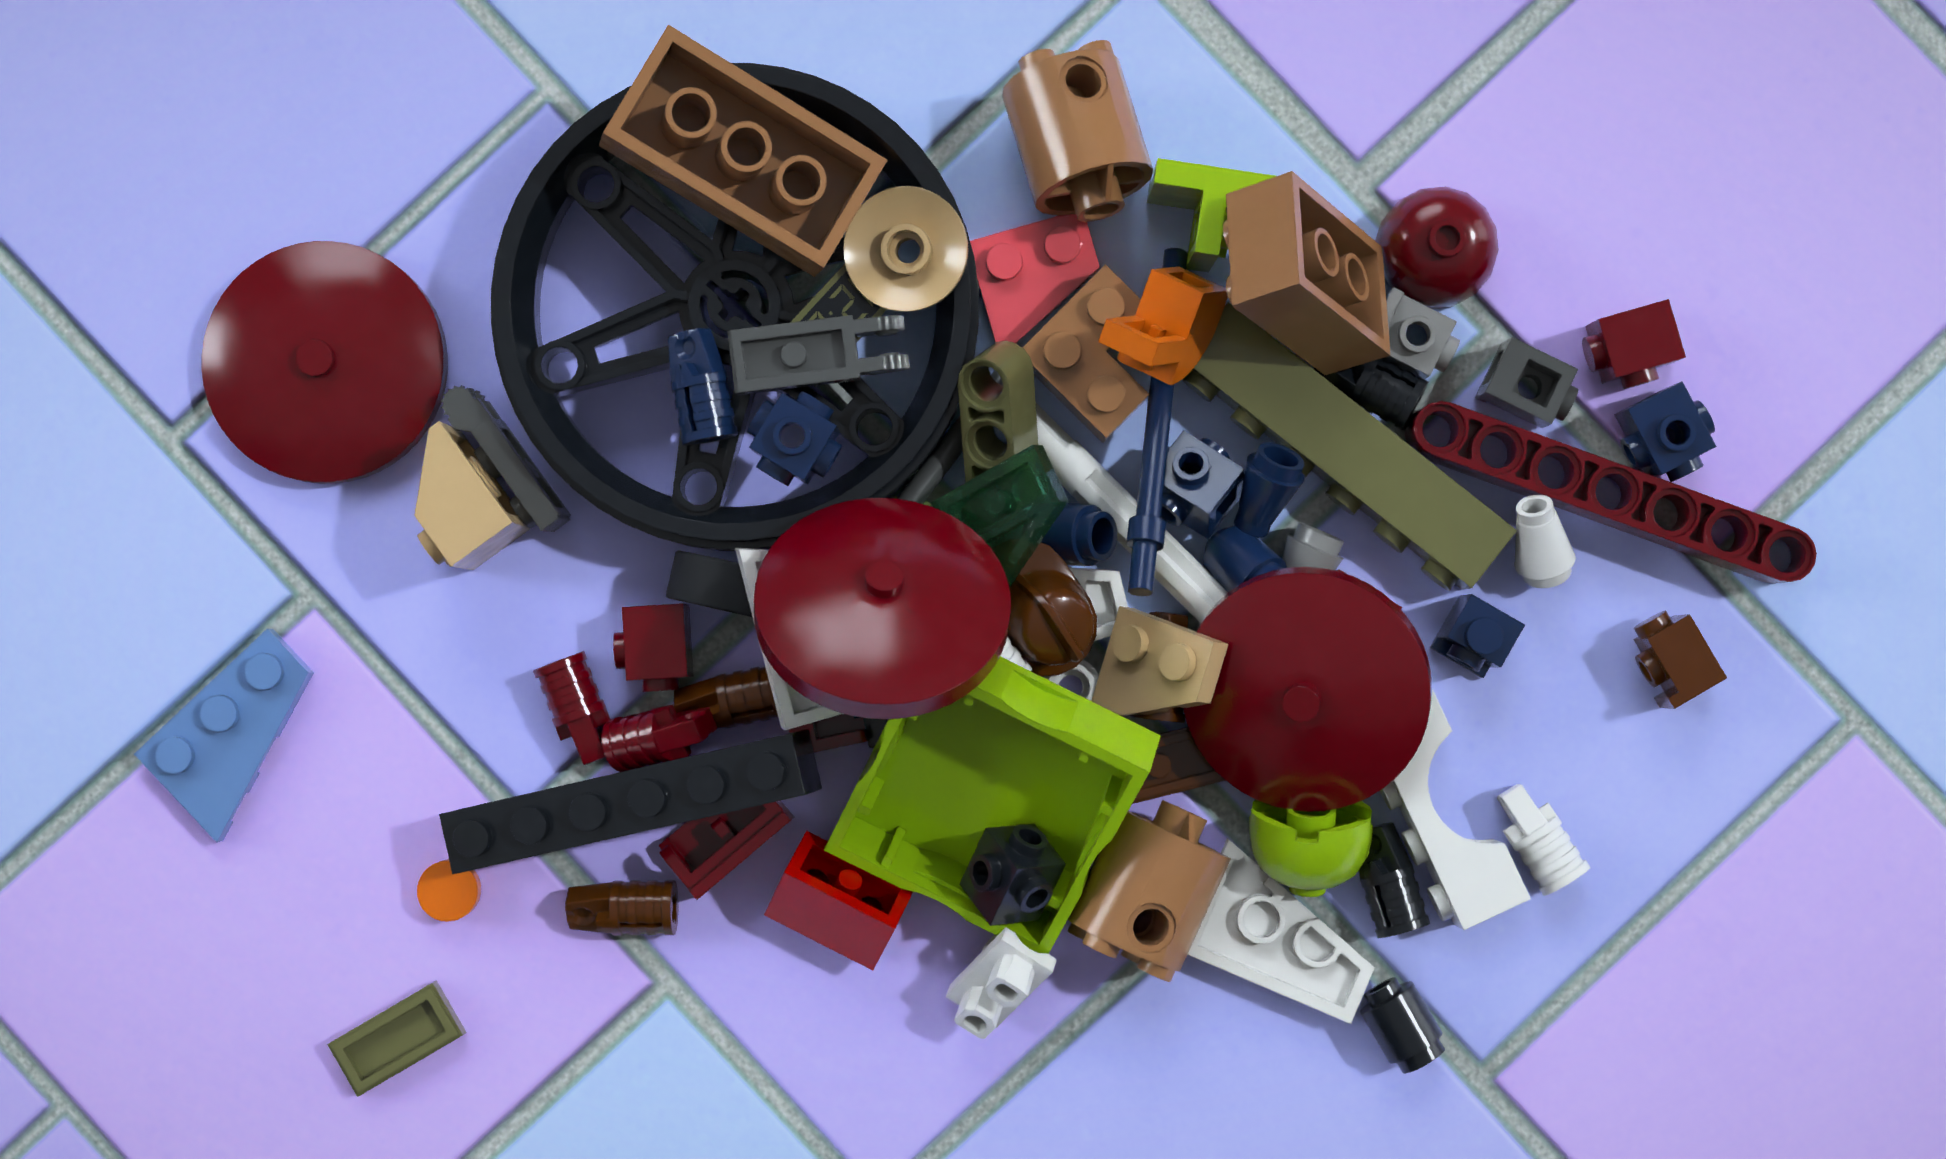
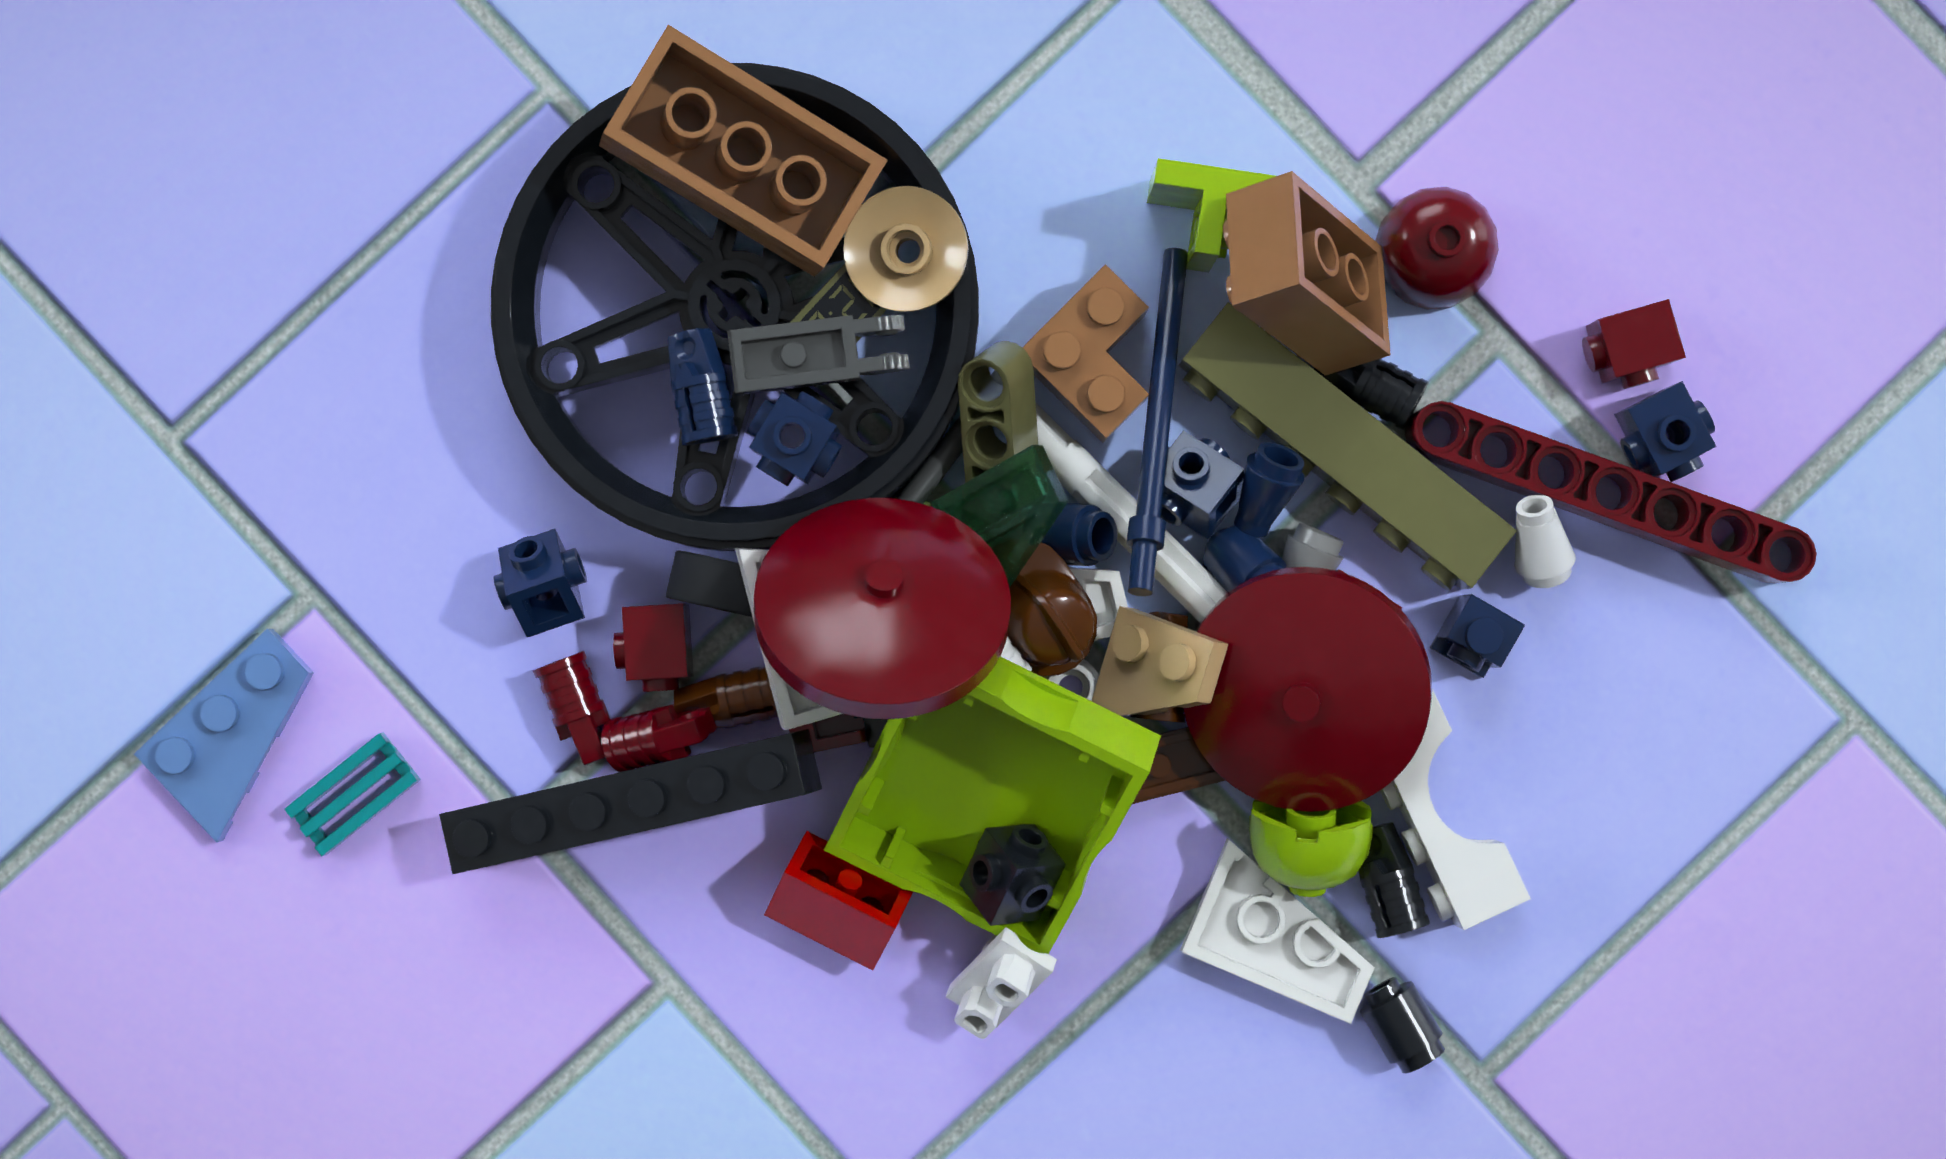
dark red dish [201,241,448,484] -> none
olive tile [327,980,467,1097] -> none
tan slope [414,421,530,571] -> none
orange tile [417,859,481,922] -> none
dark grey hinge [440,385,572,532] -> none
reddish brown hinge [565,880,679,936] -> none
dark red hinge [658,801,795,900] -> none
coral wing [970,214,1100,343] -> none
medium nougat cylinder [1002,40,1153,222] -> none
medium nougat cylinder [1067,800,1231,982] -> none
orange brick [1098,267,1228,385] -> none
light grey brick [1382,287,1460,379] -> none
dark grey brick [1475,337,1579,428] -> none
white hinge [1497,784,1591,896] -> none
reddish brown brick [1633,610,1727,709] -> none
none -> teal tile [284,732,421,857]
none -> dark blue brick [493,528,587,638]

